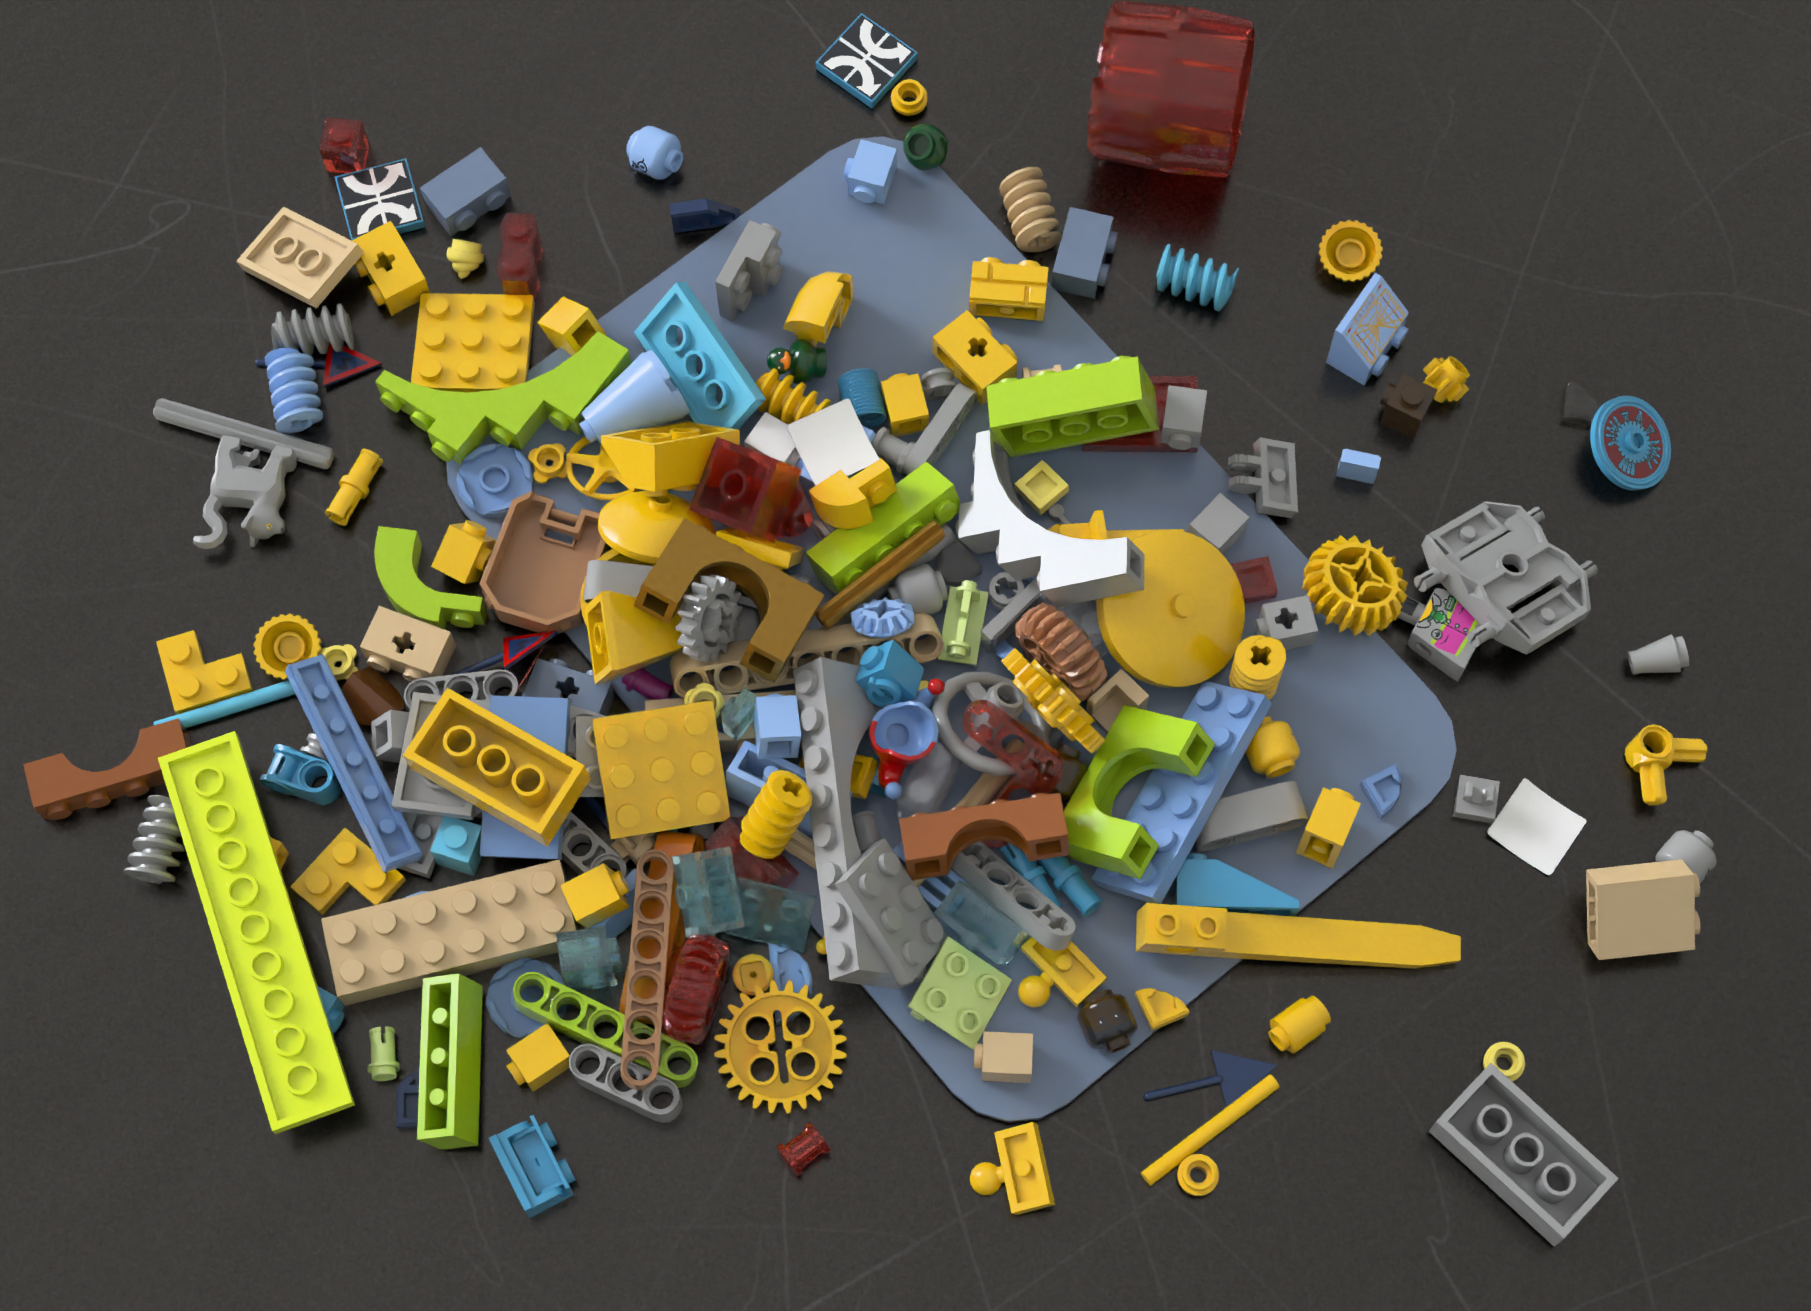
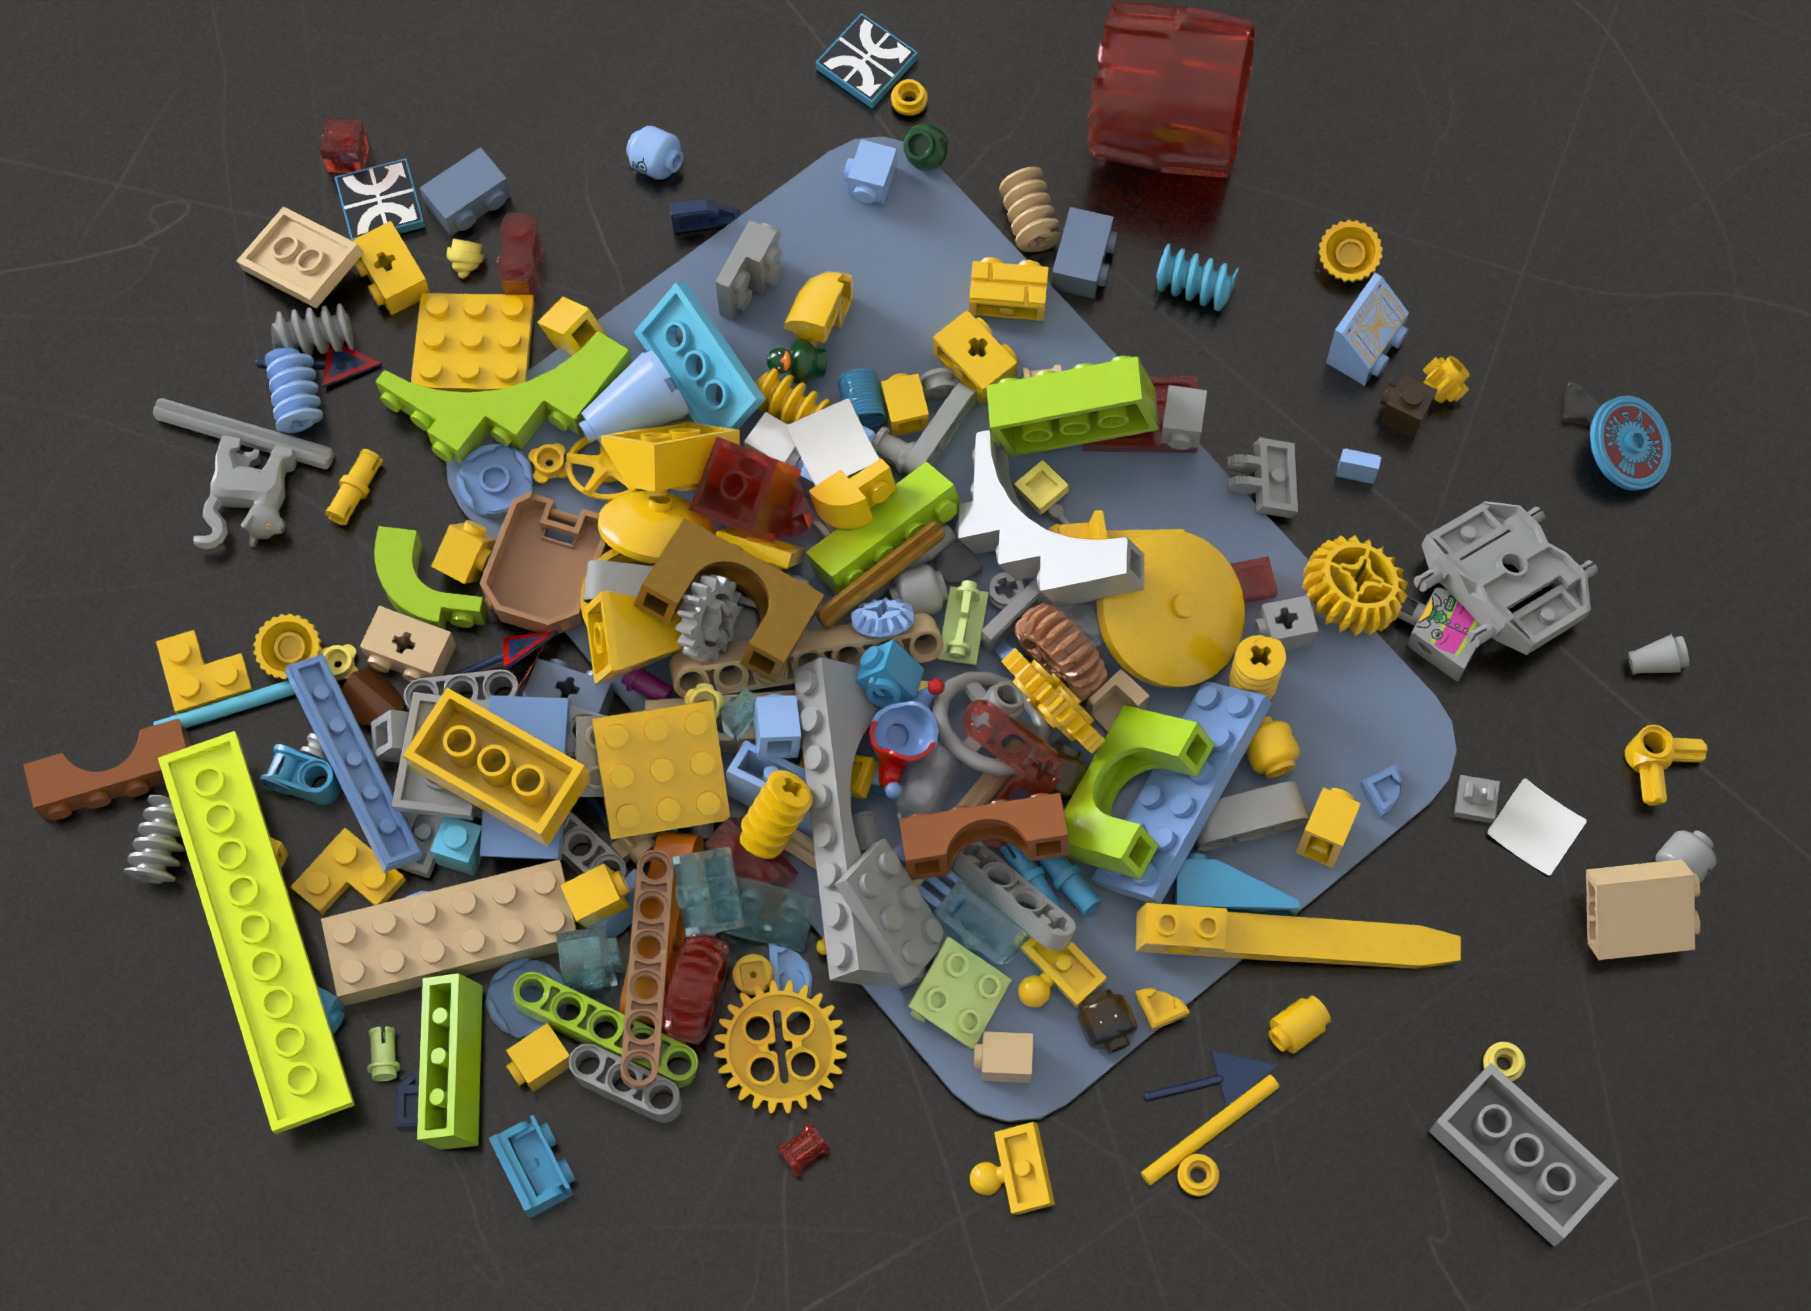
light grey brick [1188,493,1250,555] -> none

